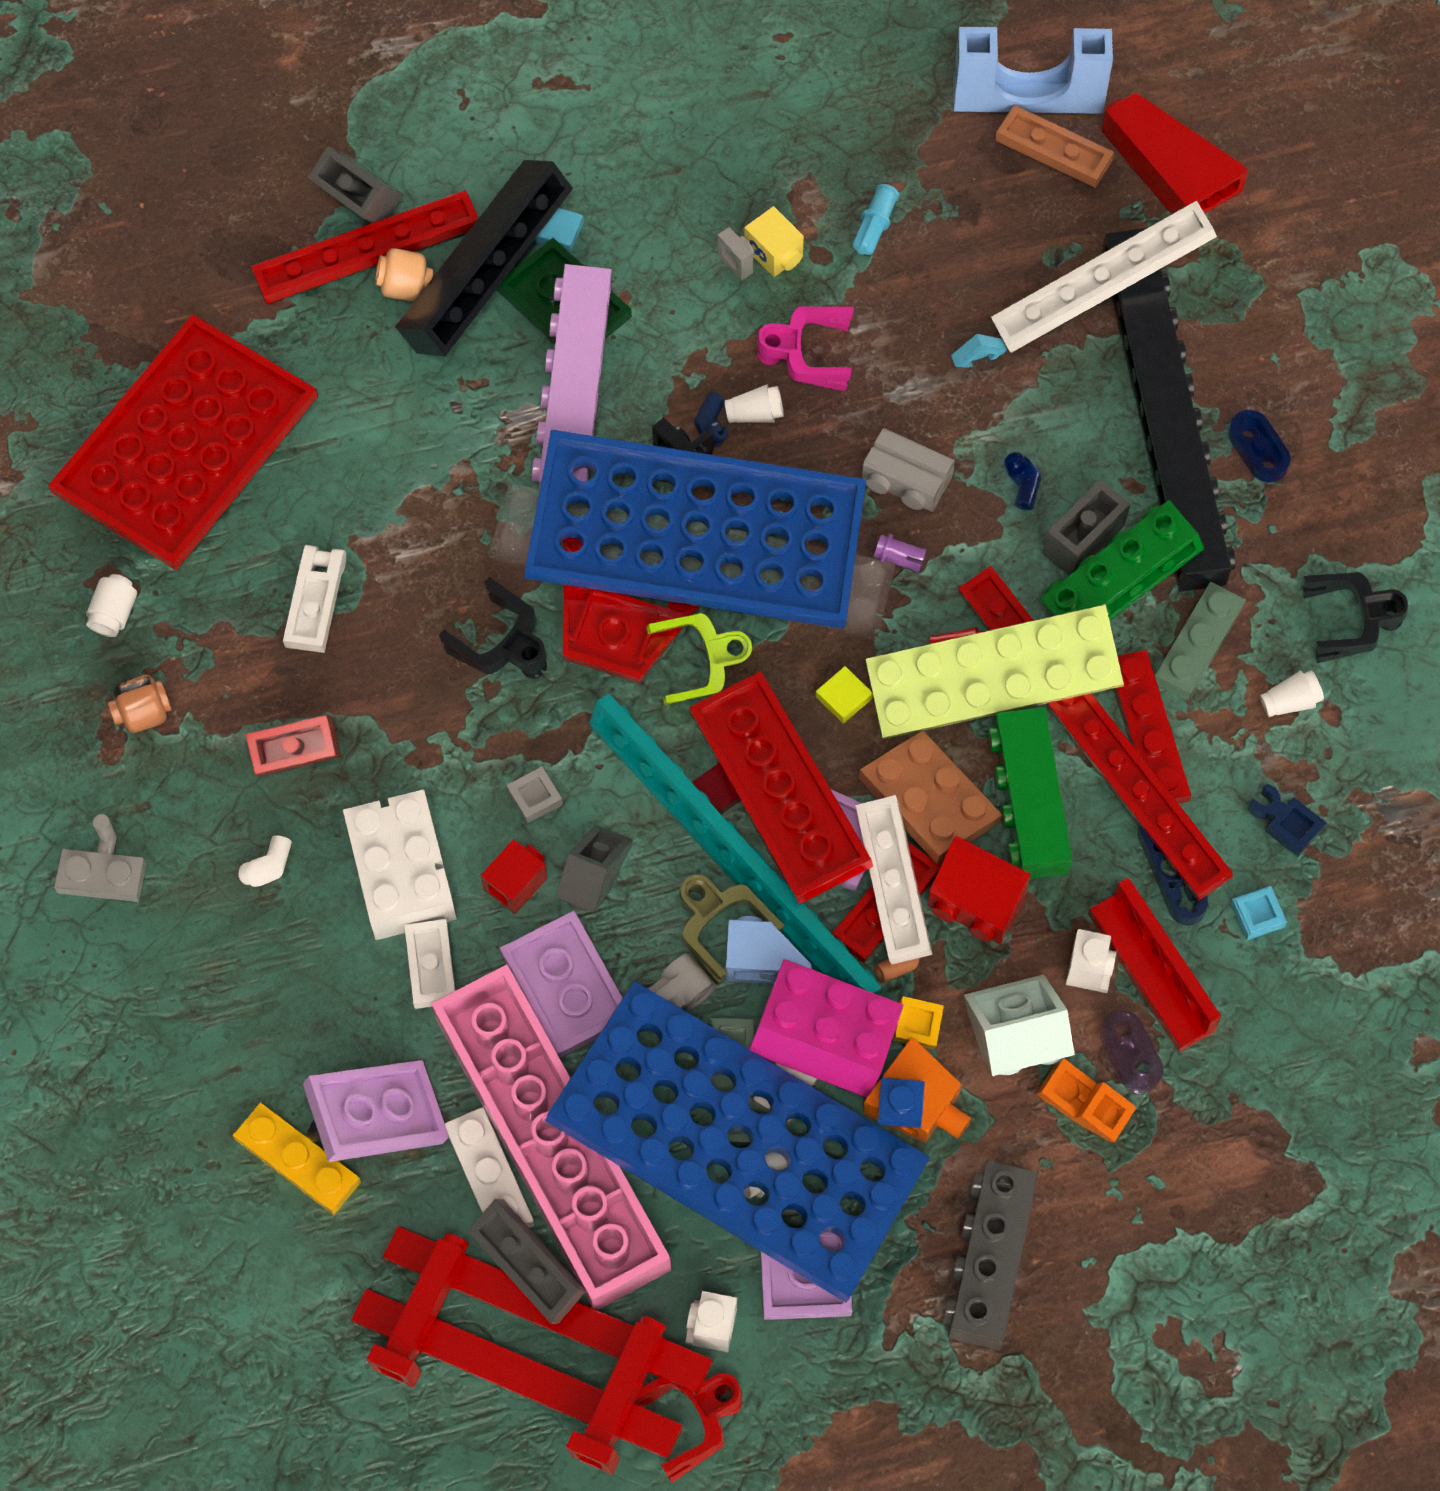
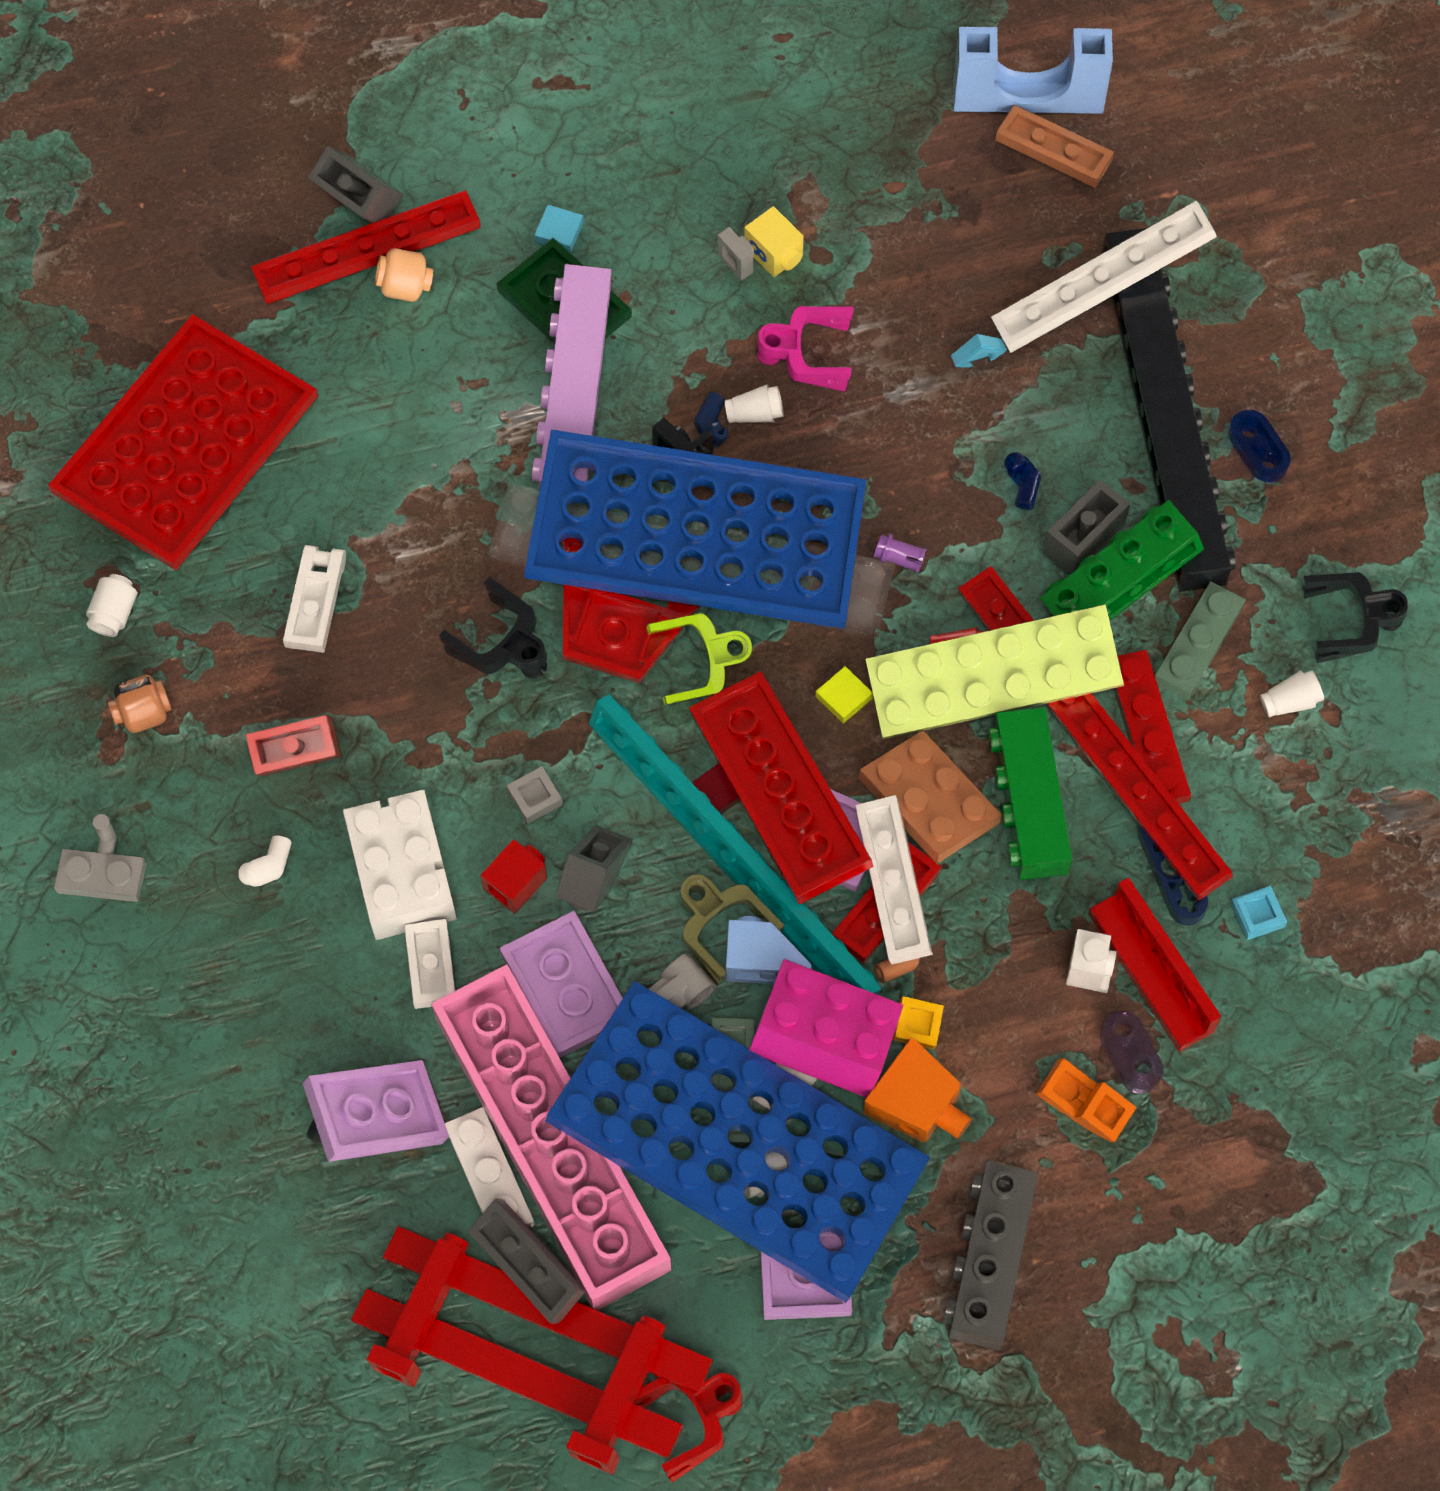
yellow plate [233,1102,361,1215] -> none
black brick [395,160,573,357] -> none
white brick [685,1291,737,1353] -> none
medium azure axle [853,184,899,256] -> none
light grey brick [862,428,955,512] -> none
blue plate [878,1078,925,1128] -> none
red slope [927,836,1031,945] -> none
light aqua slope [964,974,1075,1076] -> none
red slope [1101,93,1248,215] -> none
dark blue plate [1248,784,1326,857] -> none

